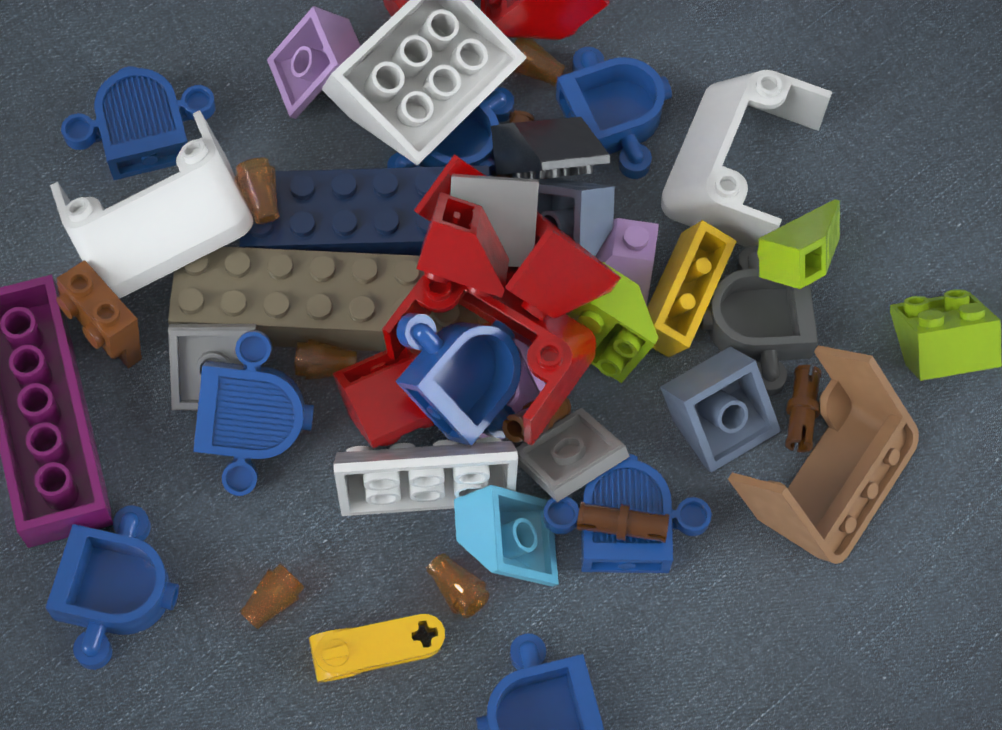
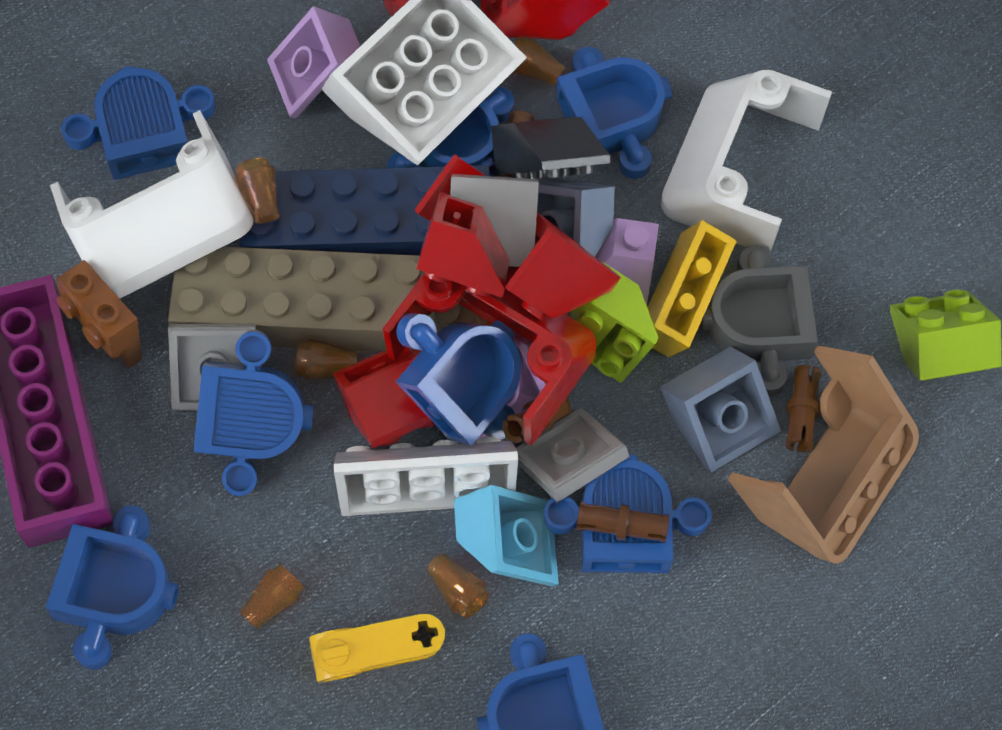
lime slope [757,199,840,289] -> none

